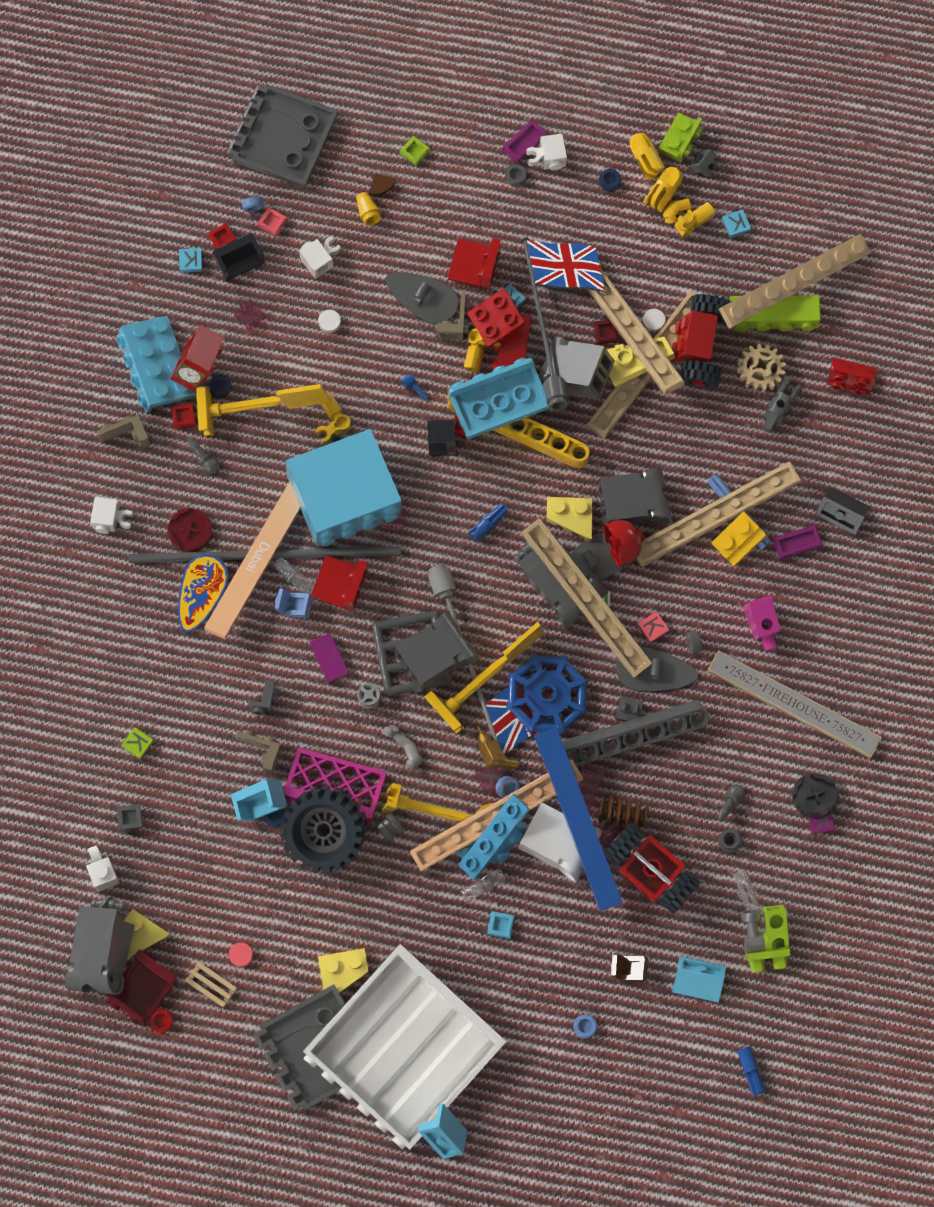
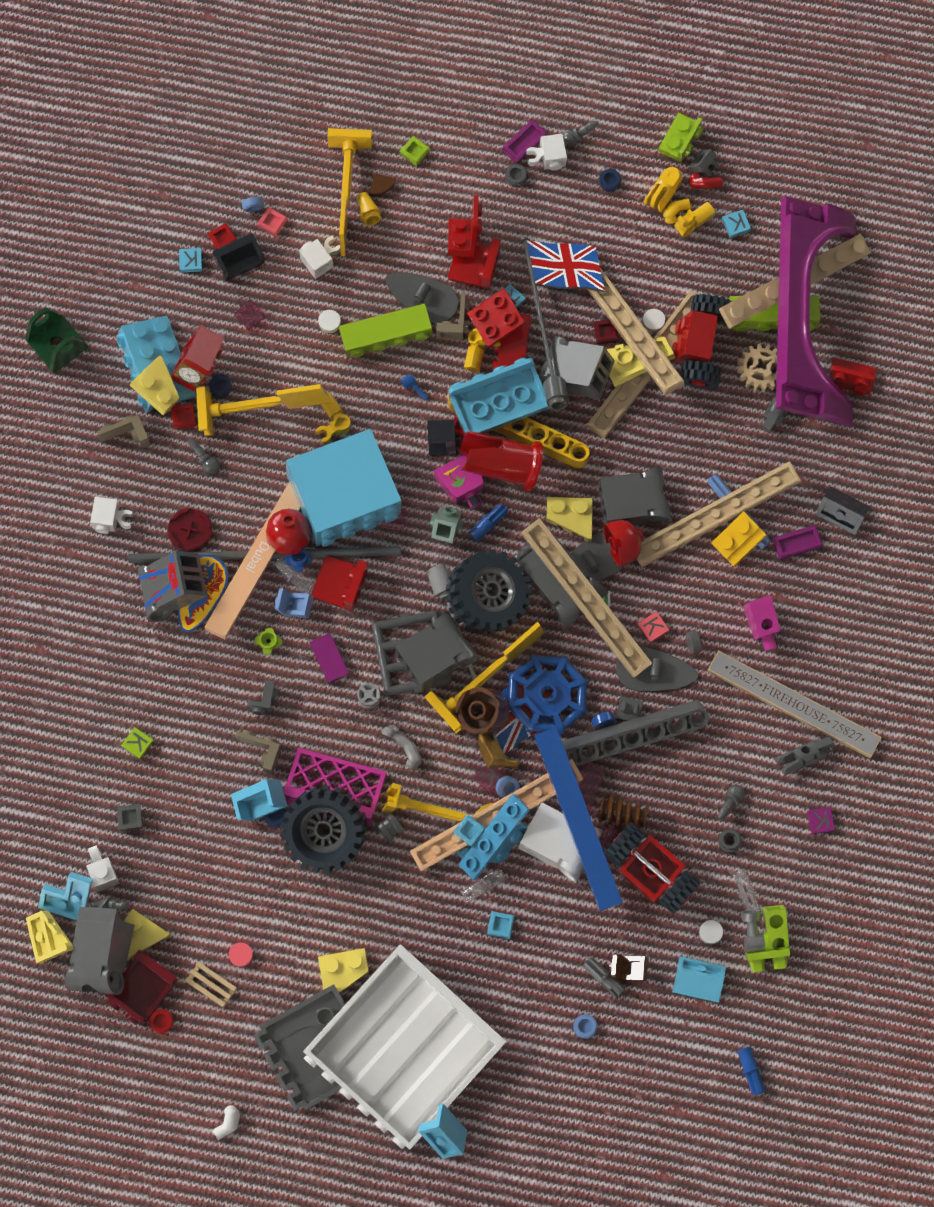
dark grey hinge [226,84,339,189] -> none
yellow arm [630,133,665,181] -> none
black tile [792,773,839,819] -> none
none -> dark green hose [25,307,88,374]
none -> light yellow wing [26,911,74,963]
none -> medium azure plate [38,872,93,920]
none -> light yellow wing [130,355,179,415]
none -> dark grey piece [137,551,207,622]
none -> white arm [213,1105,240,1140]
none -> lime plate [255,628,282,655]
none -> red cylinder [266,508,311,555]
none -> blue plate [285,549,312,572]
none -> yellow piece [327,128,372,256]
none -> lime brick [339,304,432,358]
none -> sand green brick [430,506,464,543]
none -> dark pink torso [434,455,484,509]
none -> black wheel [445,550,532,635]
none -> red bracket [447,195,482,257]
none -> medium azure tile [453,814,486,847]
none -> reddish brown brick [456,687,510,735]
none -> red piece [459,431,543,492]
none -> dark grey bar [562,121,599,148]
none -> dark grey axle [583,957,625,999]
none -> blue tile [592,711,616,730]
none -> red arm [689,173,723,189]
none -> white tile [699,920,723,945]
none -> dark grey hinge [775,737,834,776]
none -> magenta piece [776,196,856,427]

